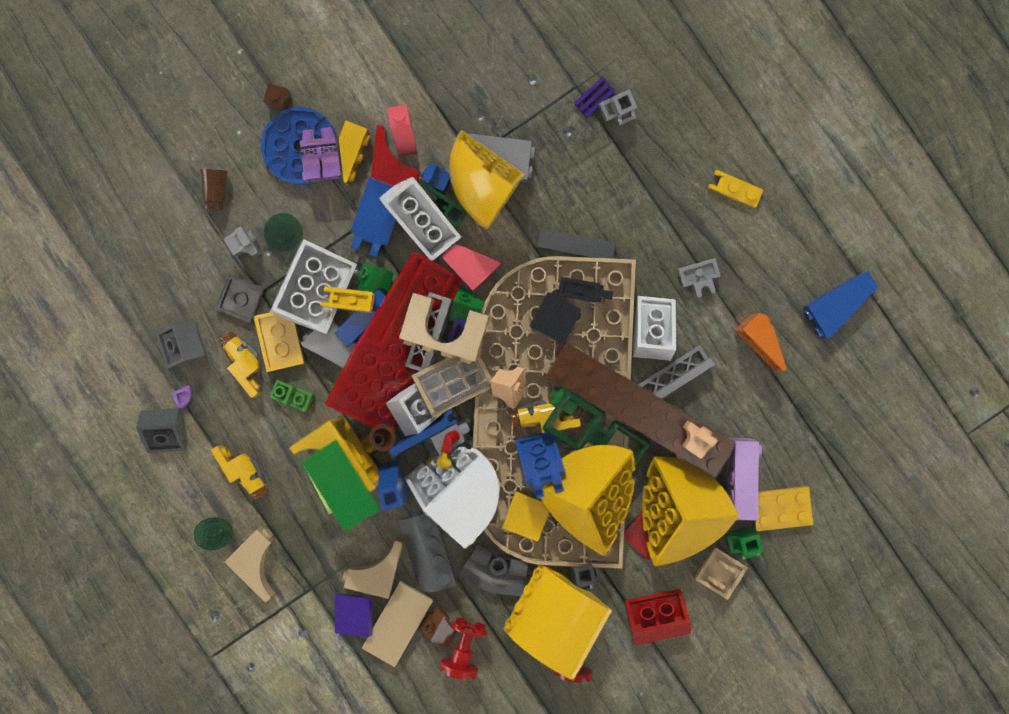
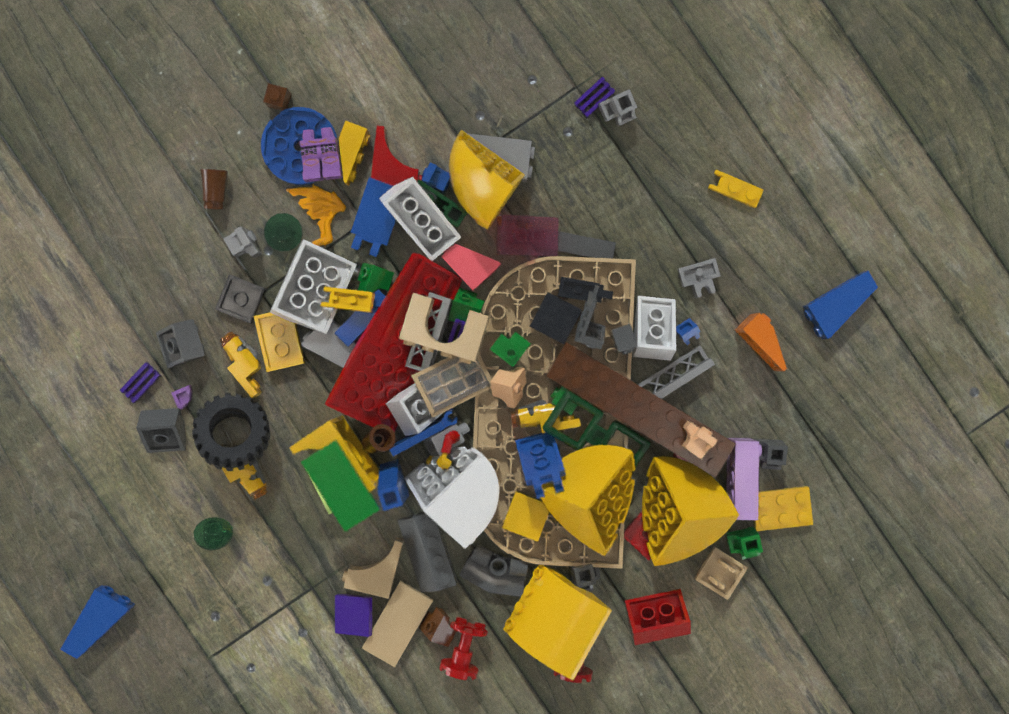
tan arch [225,526,275,603] -> none
bright green slope [270,380,315,412] -> none
coral slope [387,104,418,156] -> none
none -> blue slope [60,585,135,659]
none -> dark purple tile [120,362,161,403]
none -> black tyre [192,393,270,471]
none -> light orange animal [286,184,346,247]
none -> green brick [490,332,531,367]
none -> clear pink slope [496,215,559,256]
none -> dark grey plate [575,285,606,349]
none -> dark grey brick [610,324,637,355]
none -> blue tile [676,318,701,345]
none -> dark grey brick [754,439,788,470]

